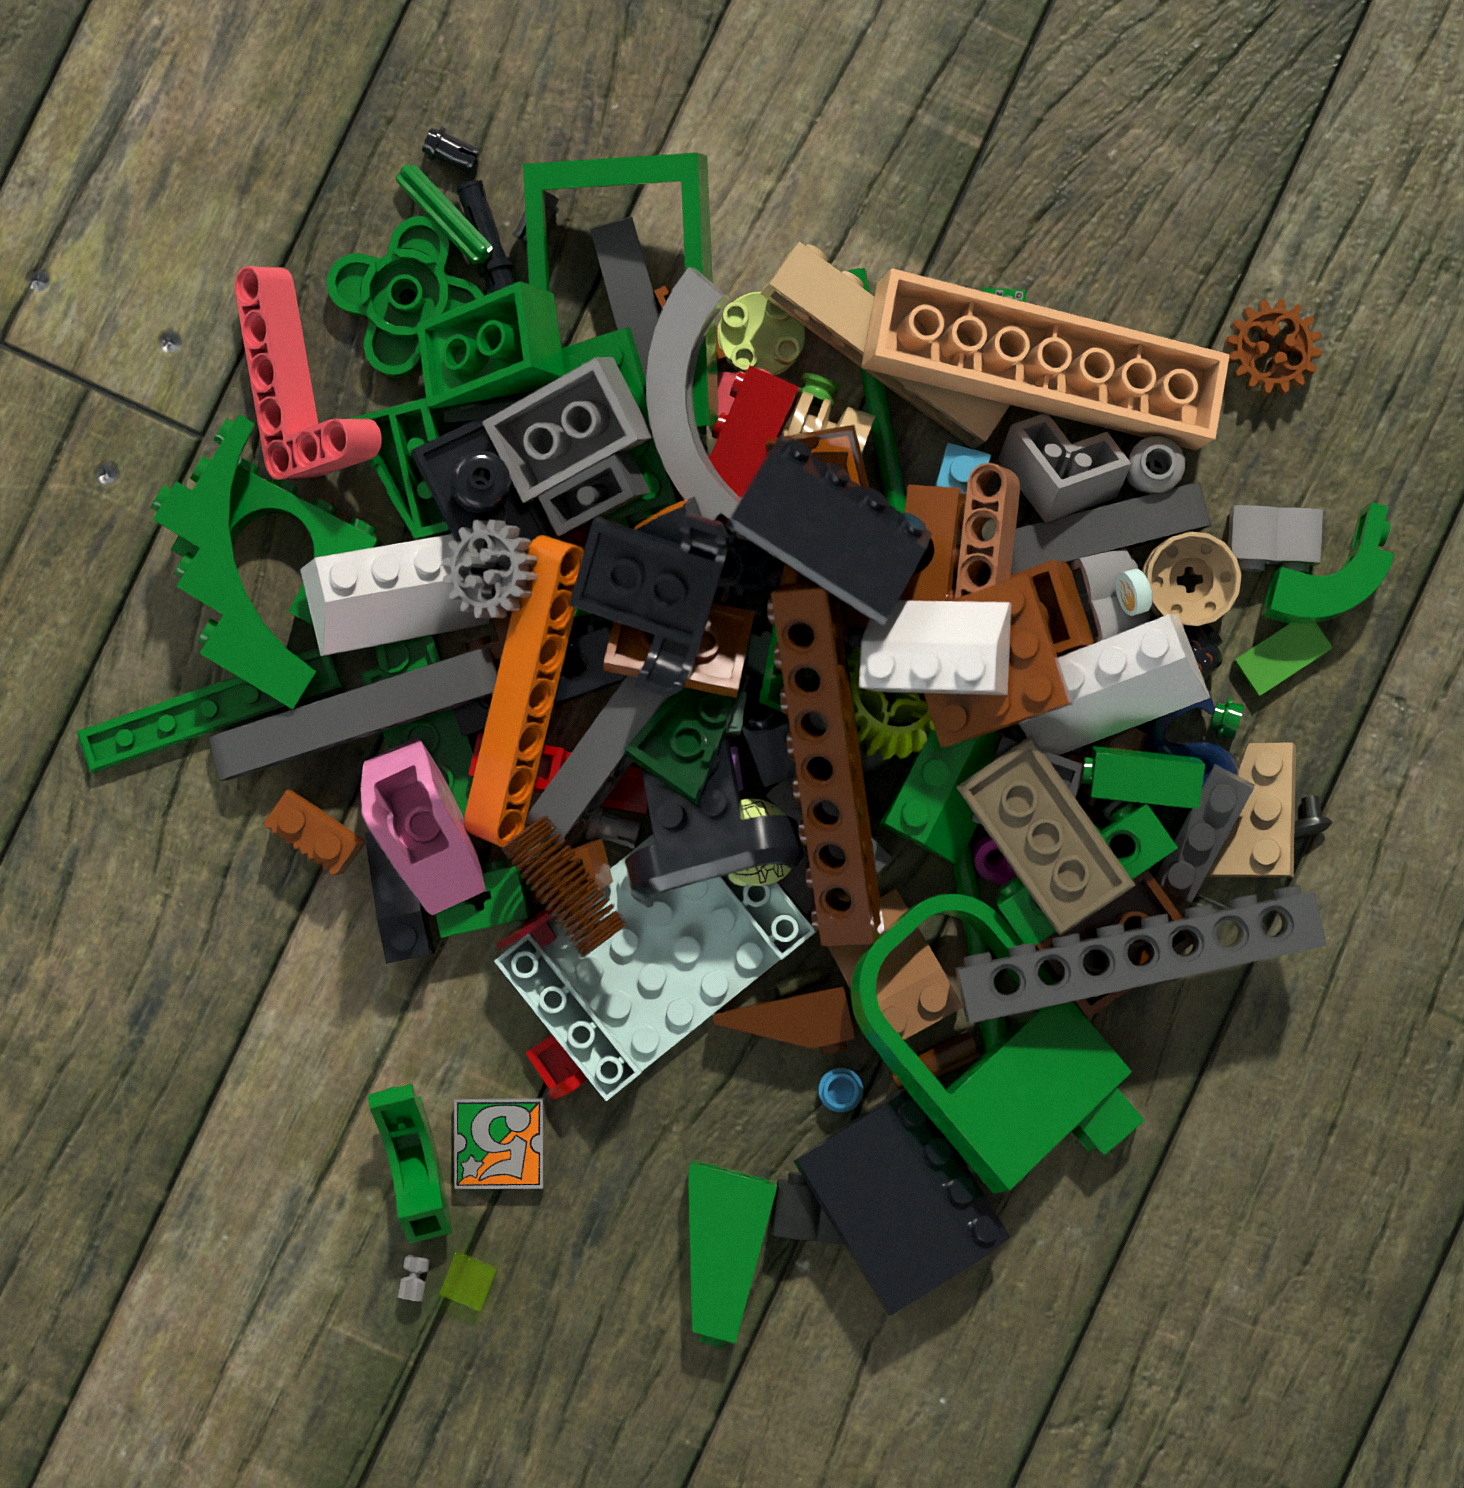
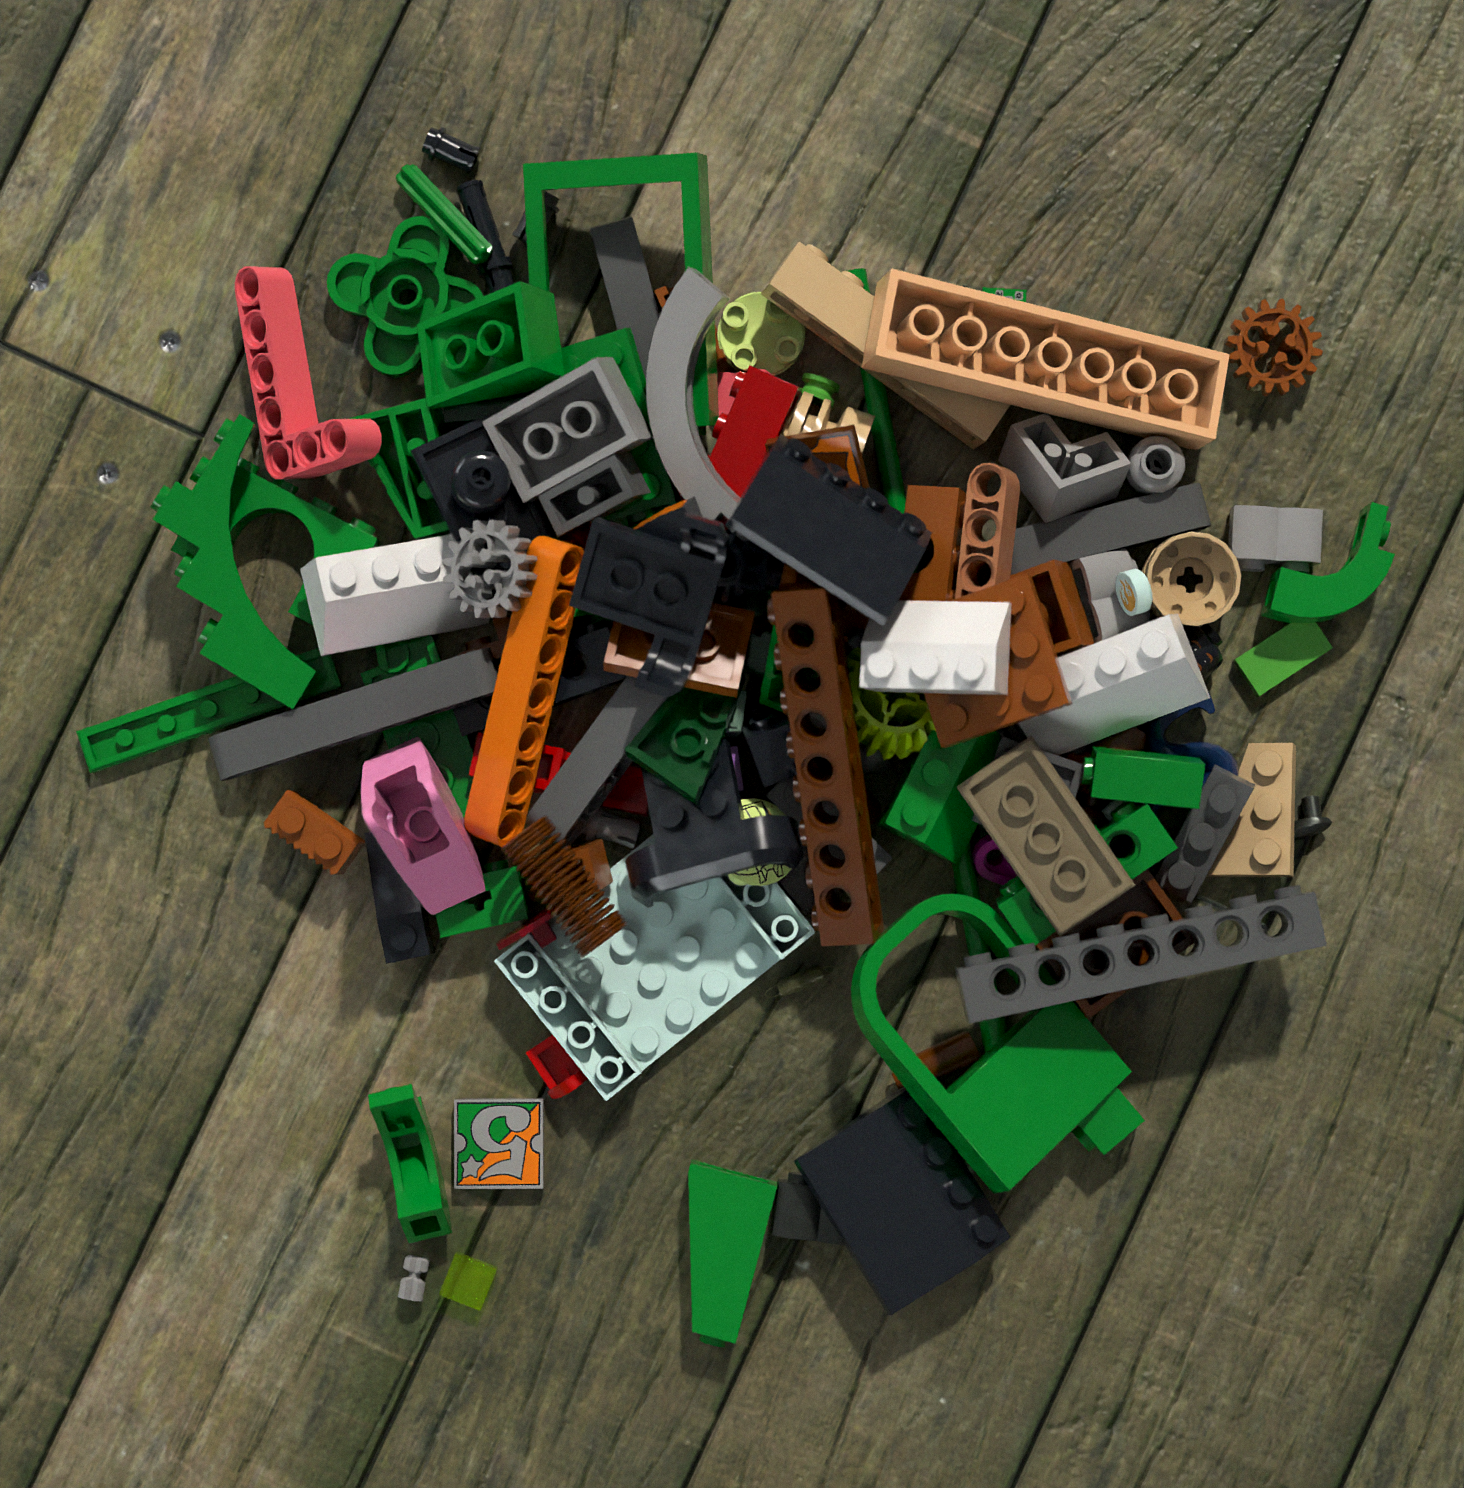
reddish brown slope [712,985,855,1054] -> none
dark azure plate [818,1067,863,1112] -> none
medium nougat slope [827,889,963,1040] -> none
medium azure brick [935,443,991,493] -> none
green plate [1209,697,1244,739] -> none

